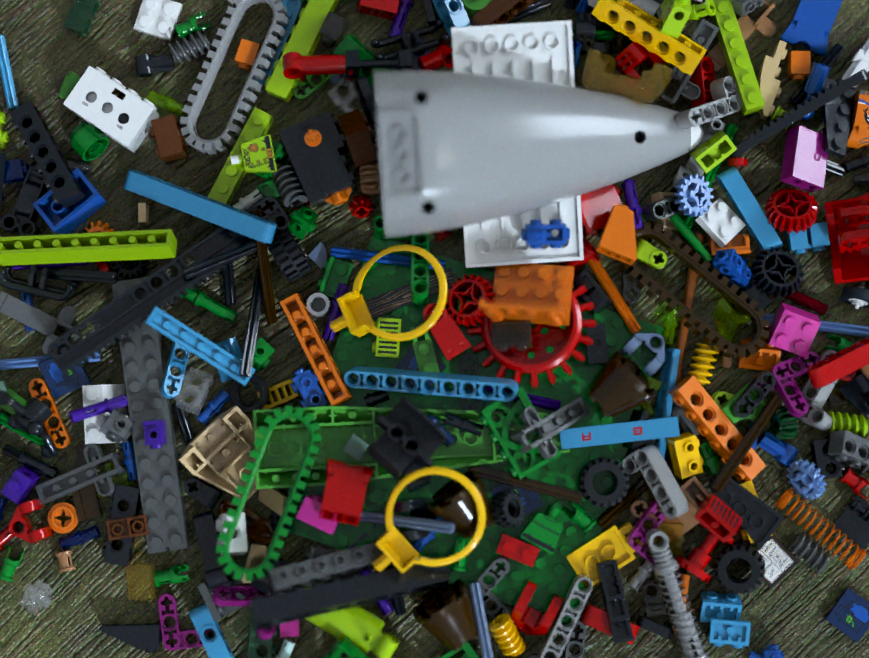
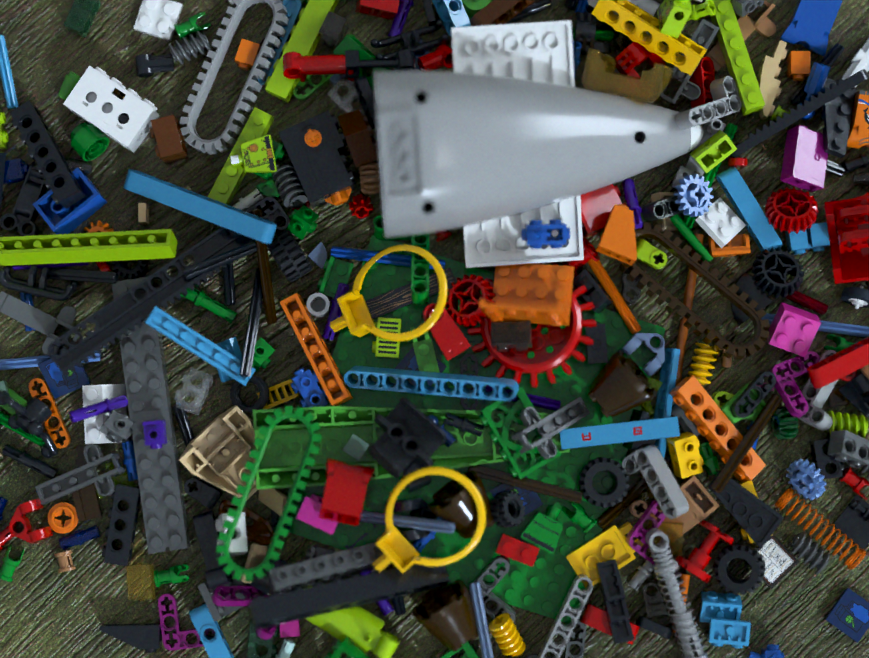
dark purple torso [1,465,42,505] -> none
clear brick [20,579,54,615] -> none
reddish brown slope [106,514,149,541] -> none
clear neon green axle [147,91,186,116] -> none
dark azure beam [160,341,190,399] -> none
blue pin [196,389,230,425] -> none
black pin [364,390,390,407] -> none
green piece [449,536,469,572] -> none
red piece [510,580,564,635] -> none
clear neon green axle [662,308,678,345] -> none
red brick [694,494,743,543] -> none
blue brick [712,248,751,288] -> none
clear neon green hand [714,297,750,342] -> none
orange bracket [738,338,781,371] -> none
blue piece [757,432,799,468] -> none

